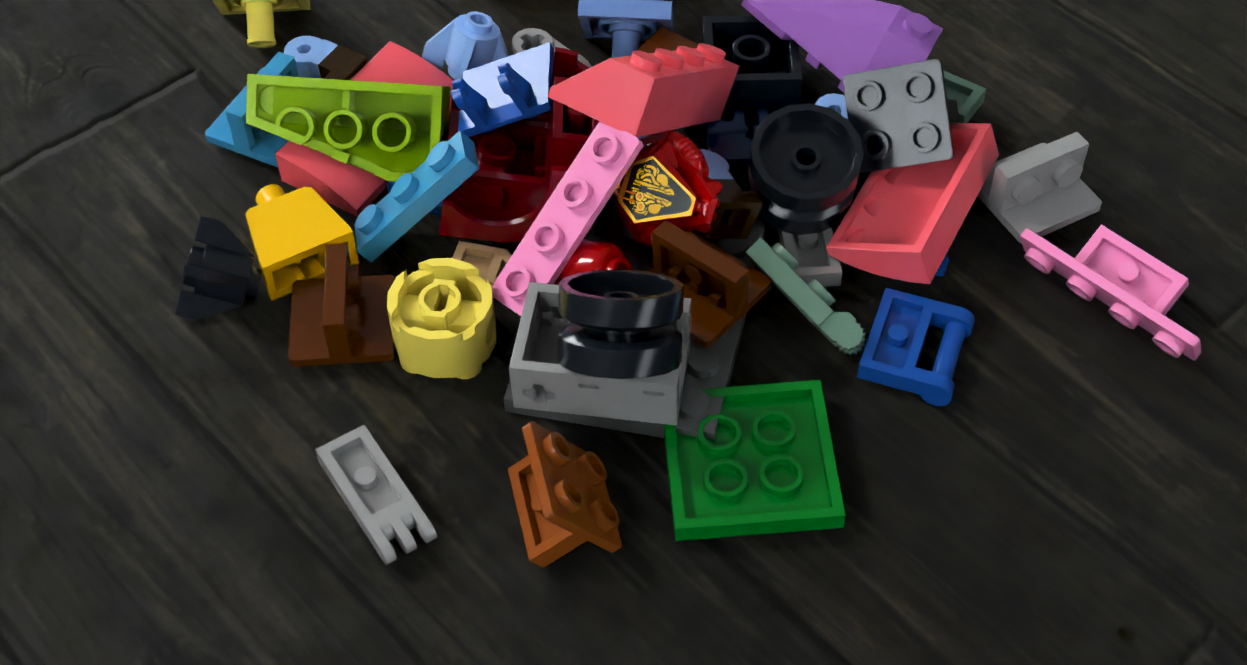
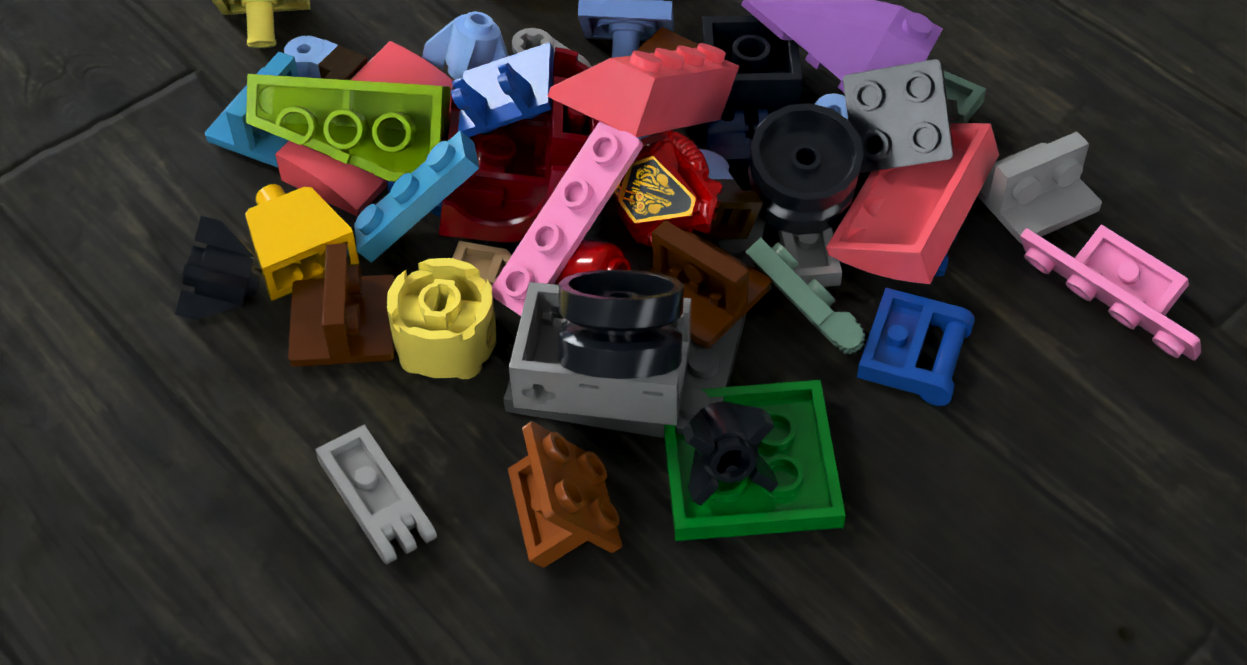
none -> black brick [682,402,779,506]

